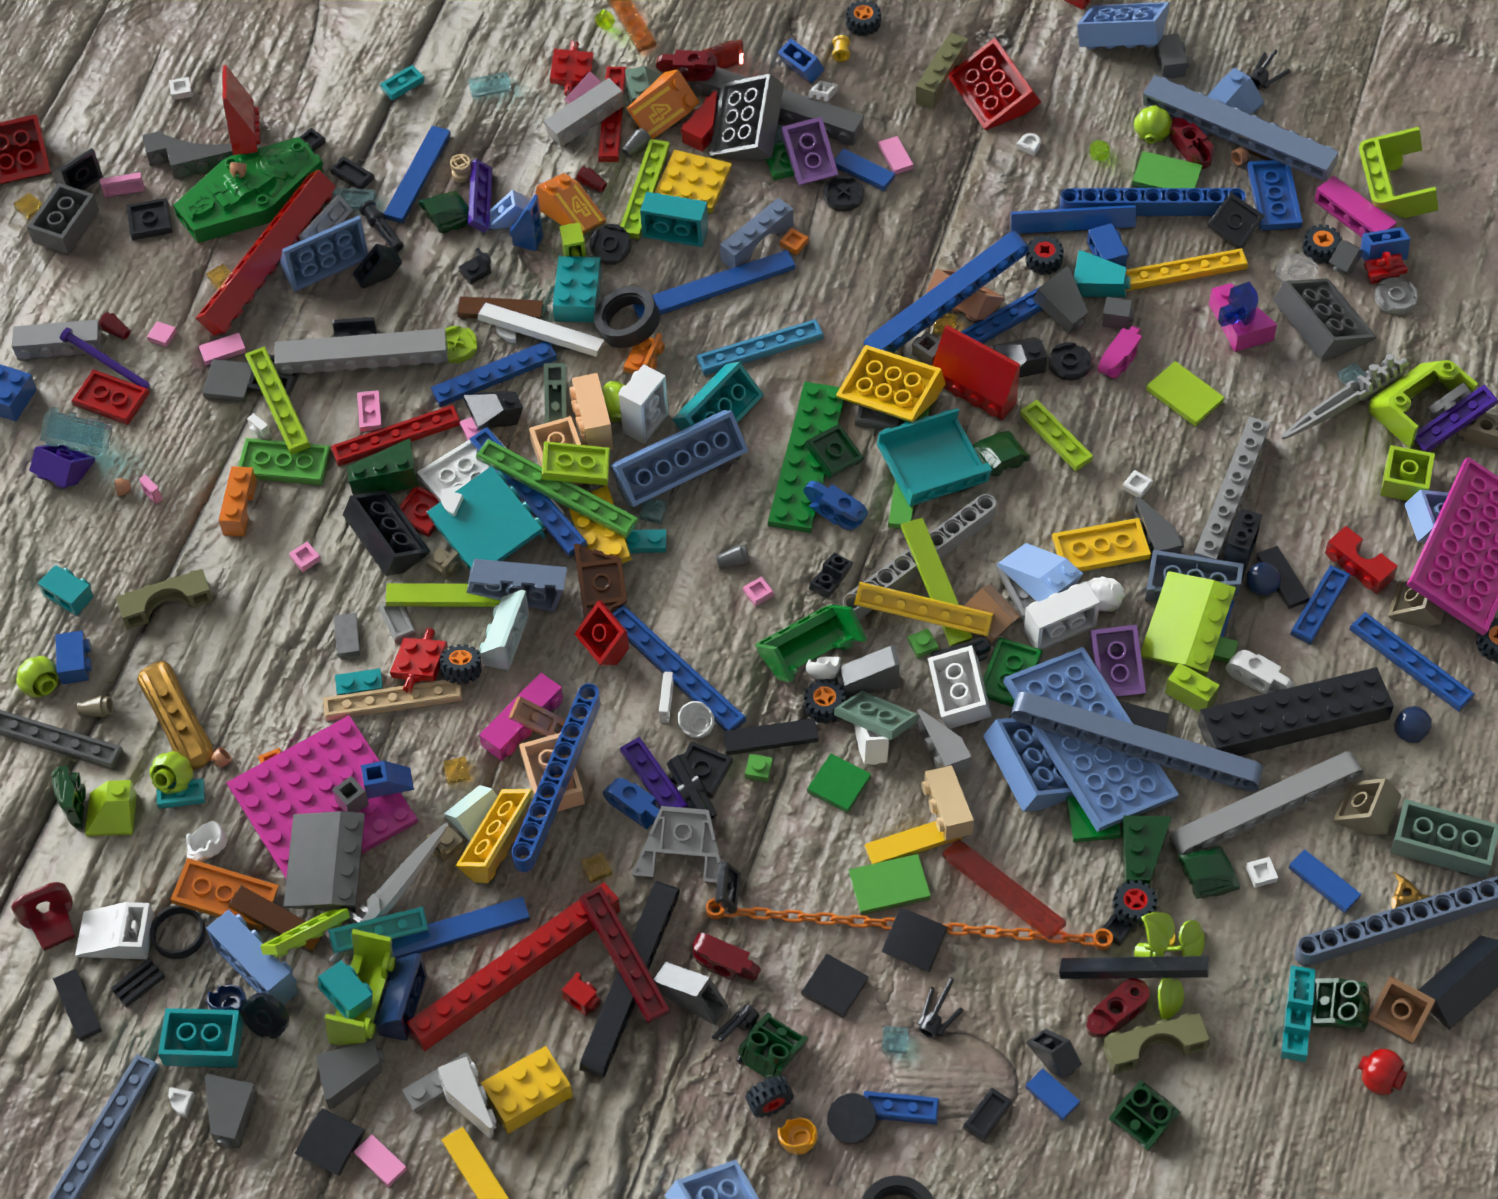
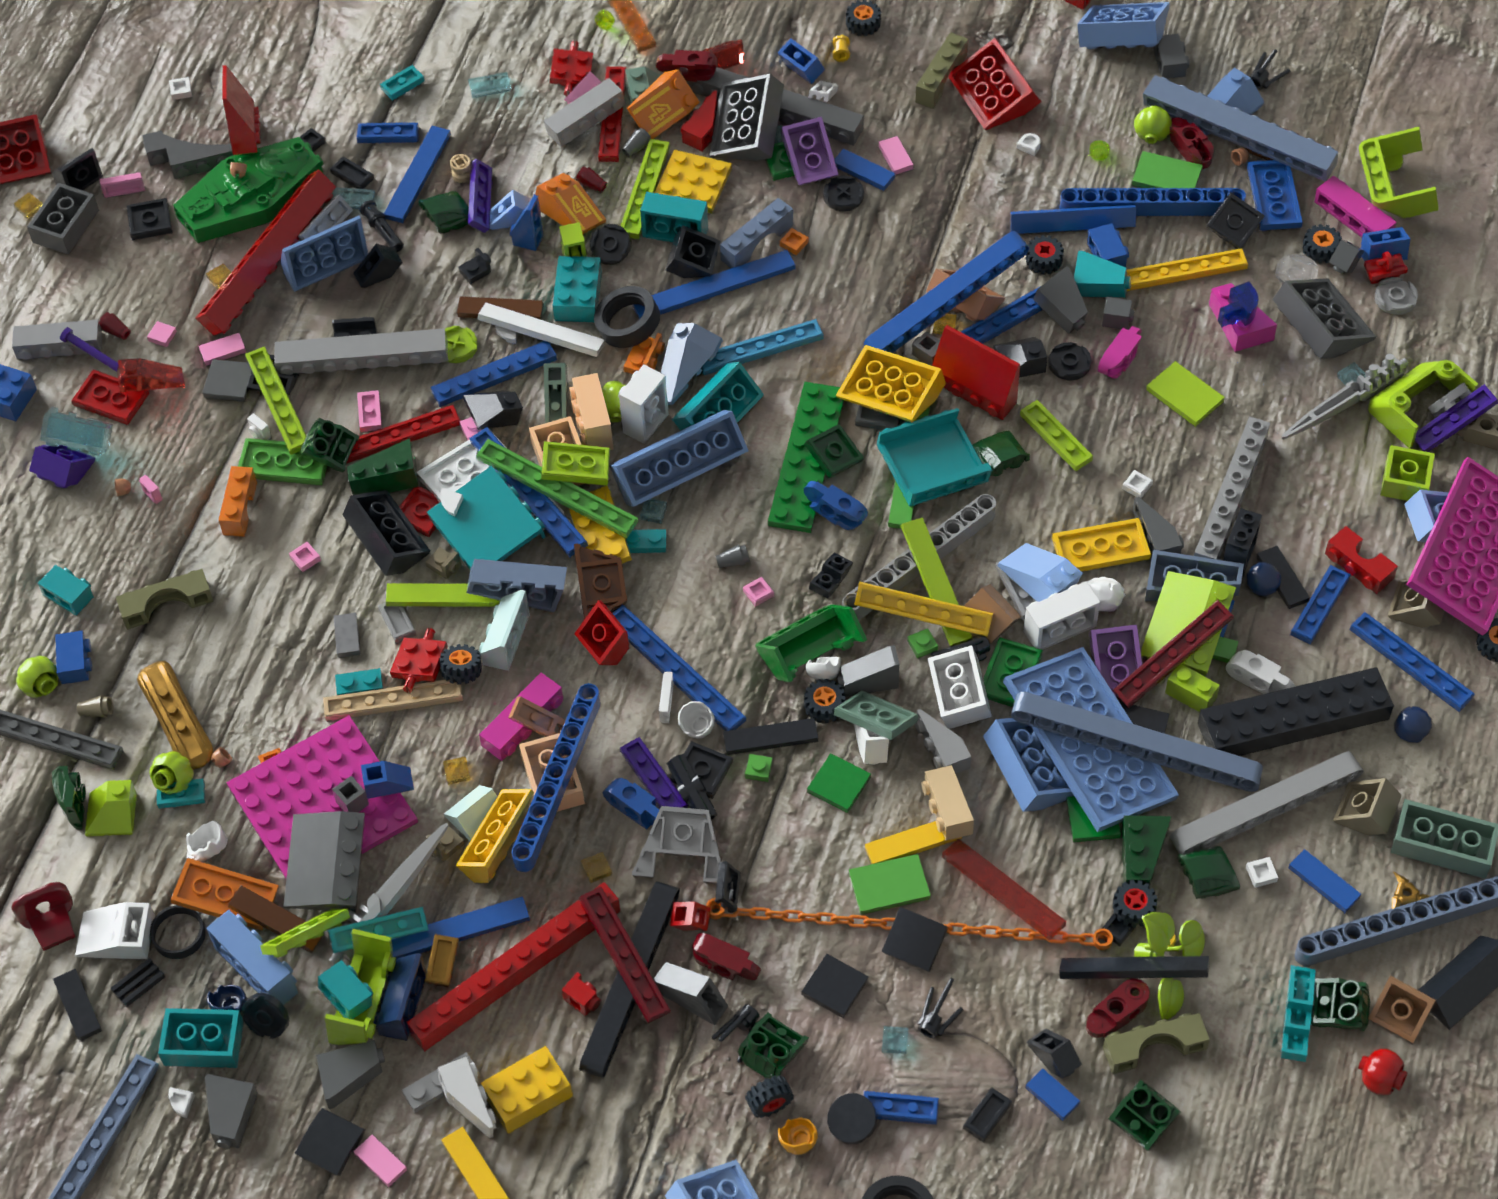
none -> clear red slope [117,358,185,392]
none -> dark green slope [300,417,360,473]
none -> blue tile [356,122,419,143]
none -> pearl gold tile [425,934,459,987]
none -> sand blue wedge [661,323,723,405]
none -> black slope [665,225,721,278]
none -> red brick [670,901,711,931]
none -> dark red tile [1113,600,1234,708]

